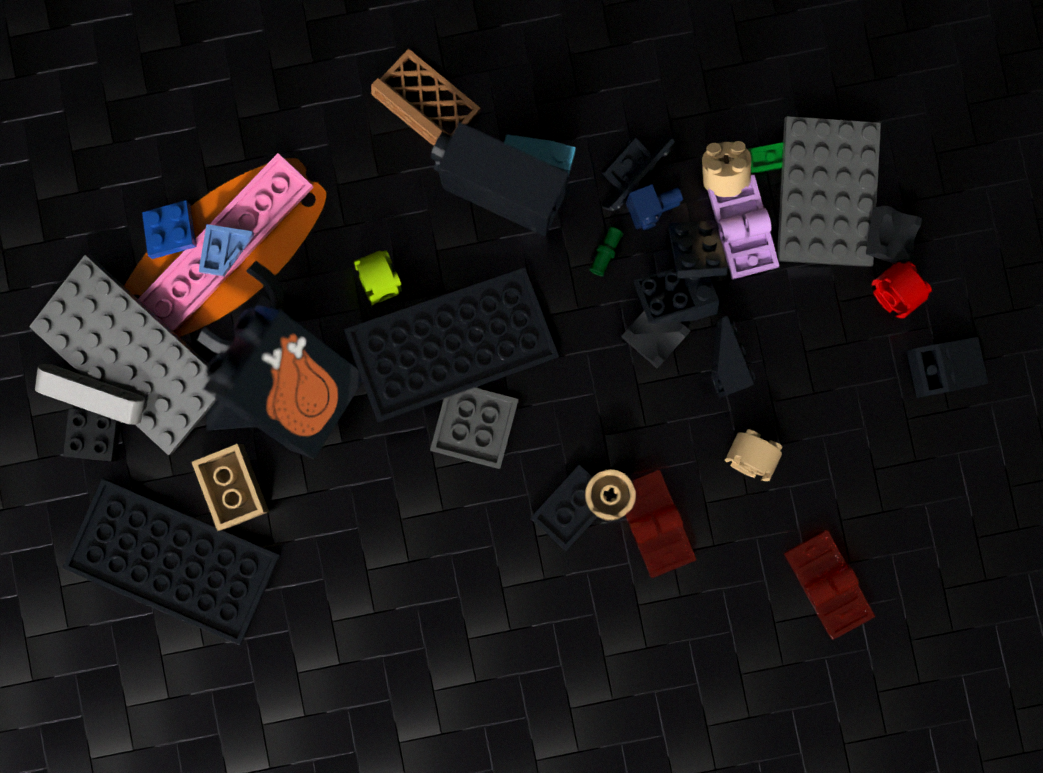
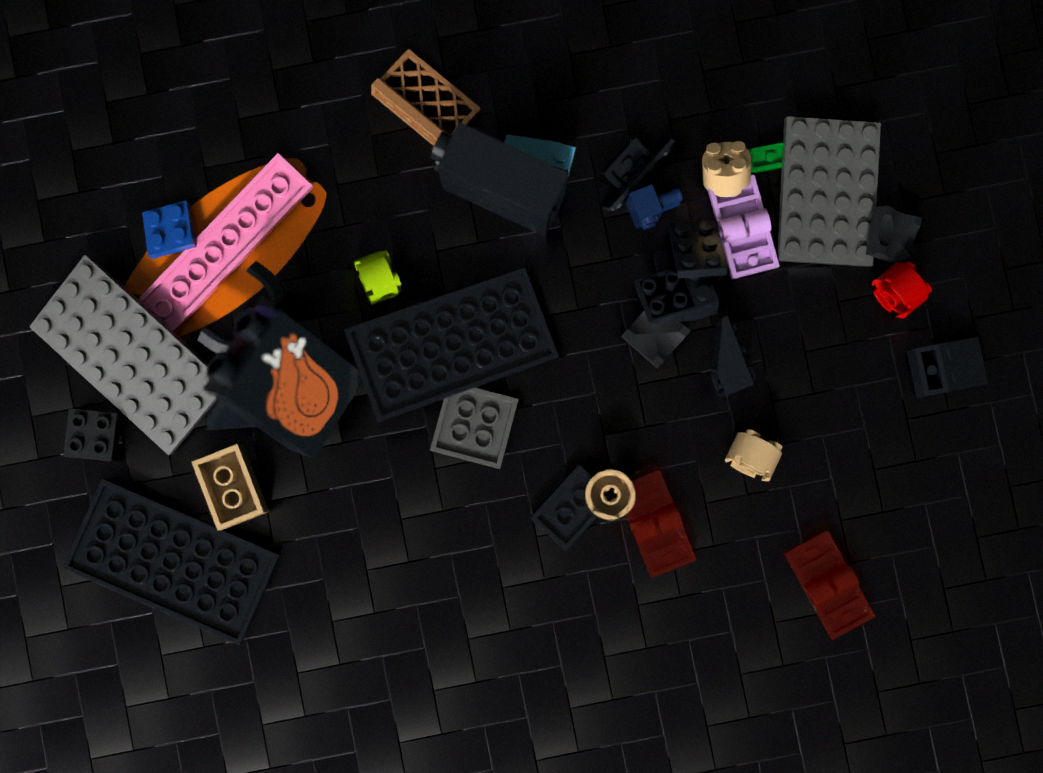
beam [35,364,145,424] -> none
medium blue wing [198,224,254,277] -> none
dark green pin [589,227,623,276] -> none

